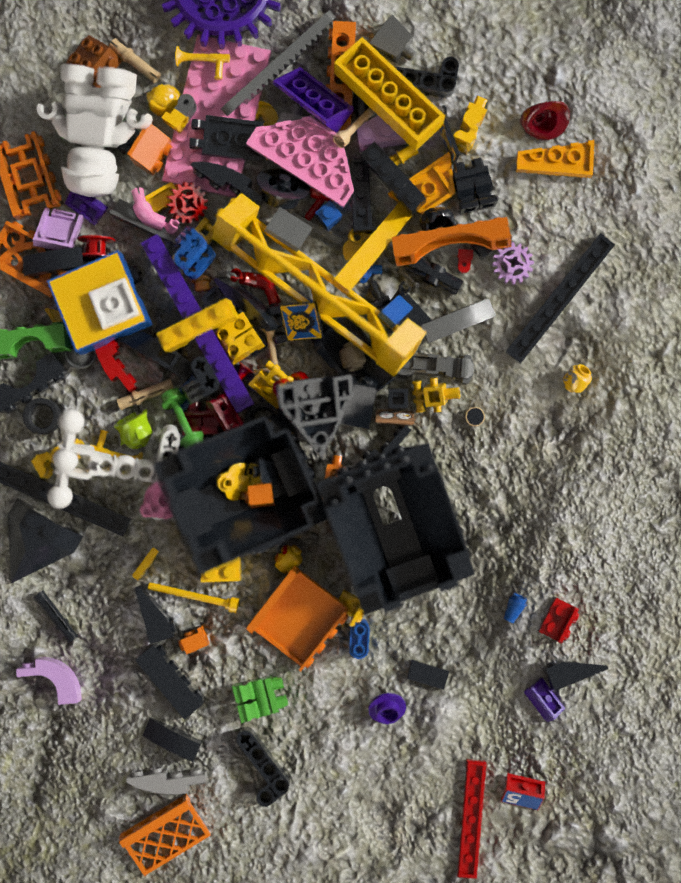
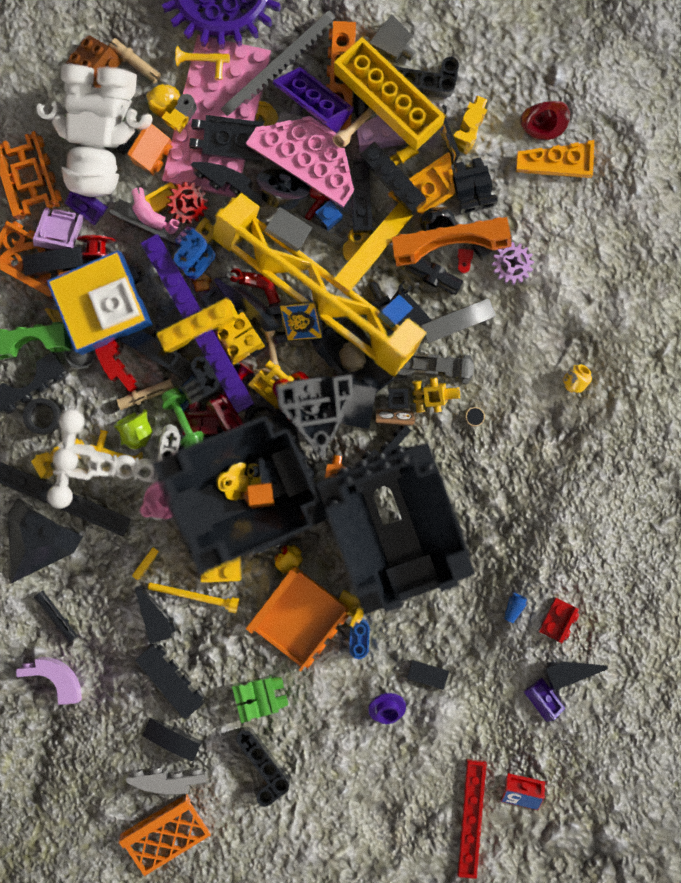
orange brick [178,625,210,655] -> none
blue arm [359,265,382,284] -> none
black plate [505,233,616,364] -> none

